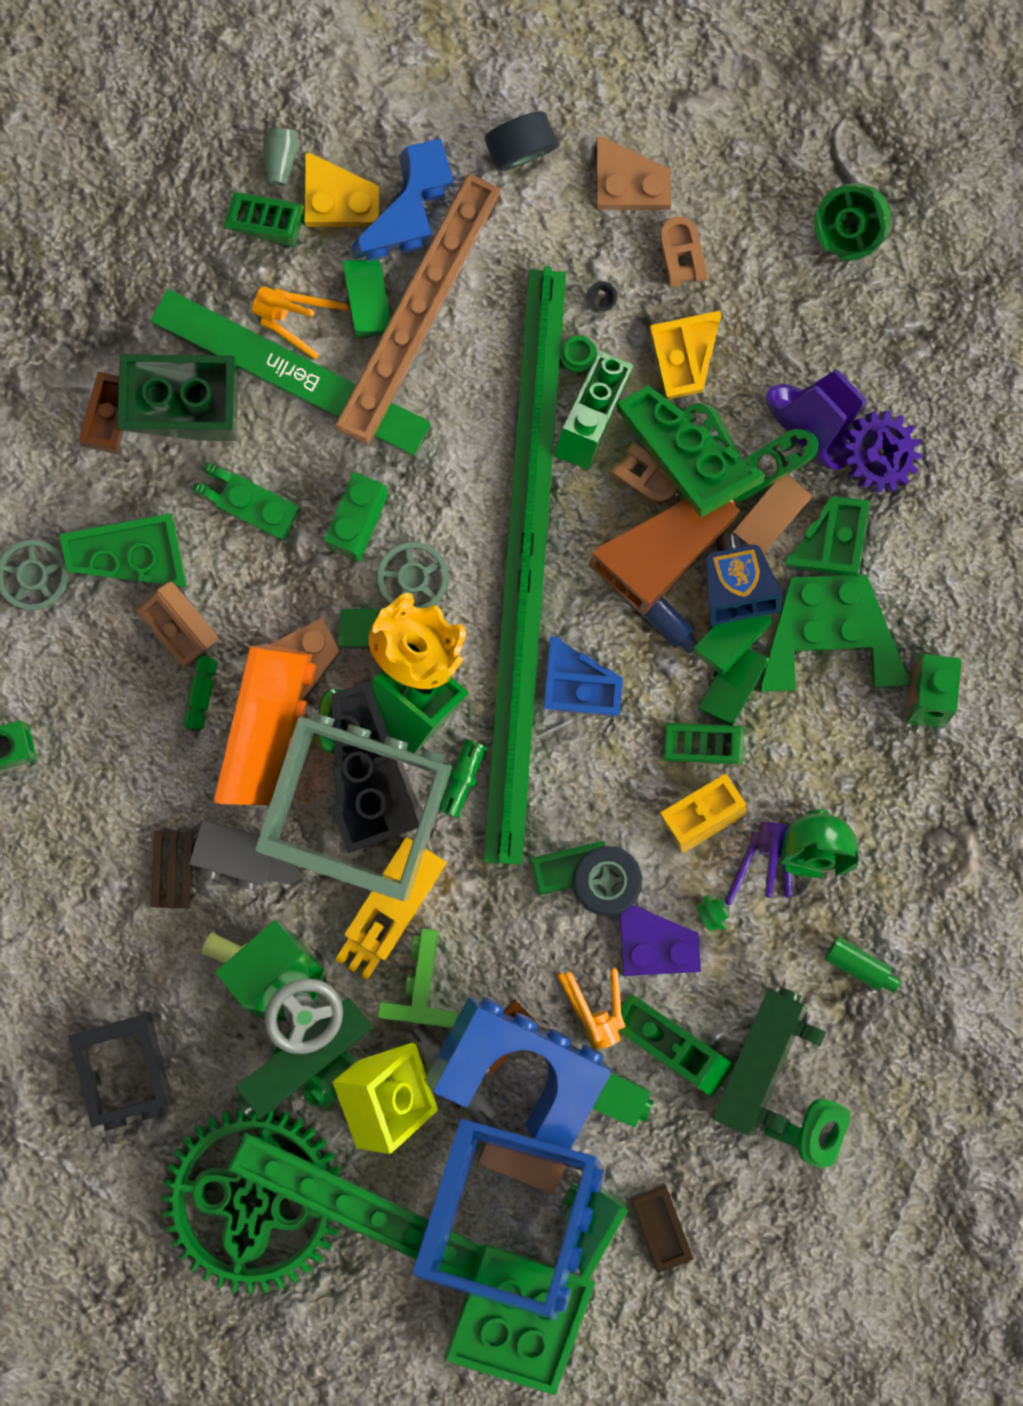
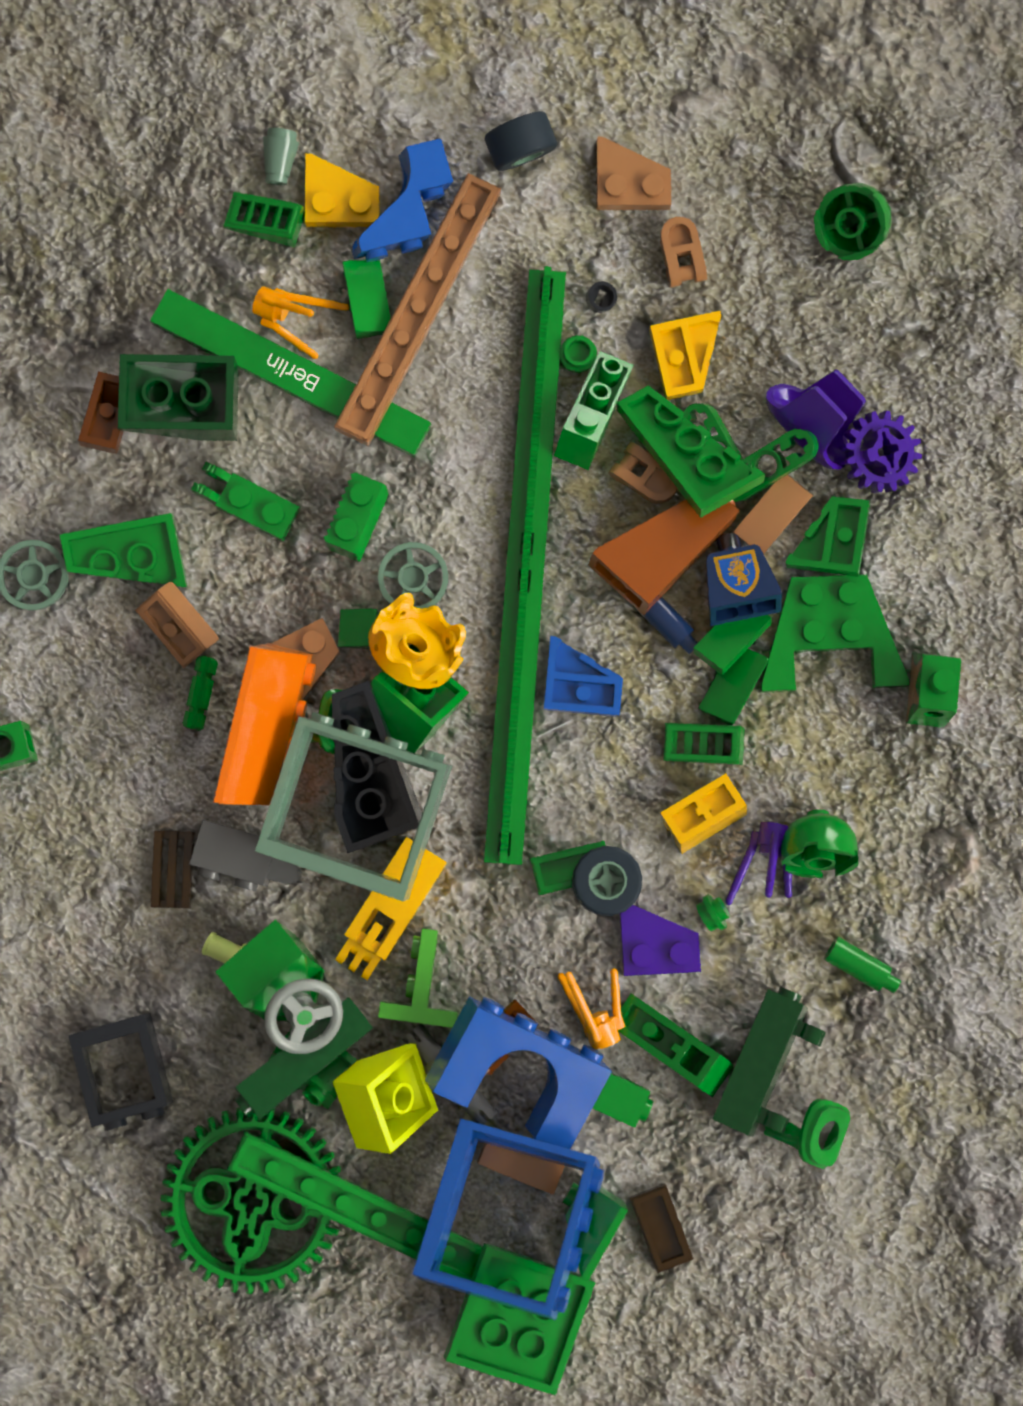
green pin [438,739,487,818] -> none

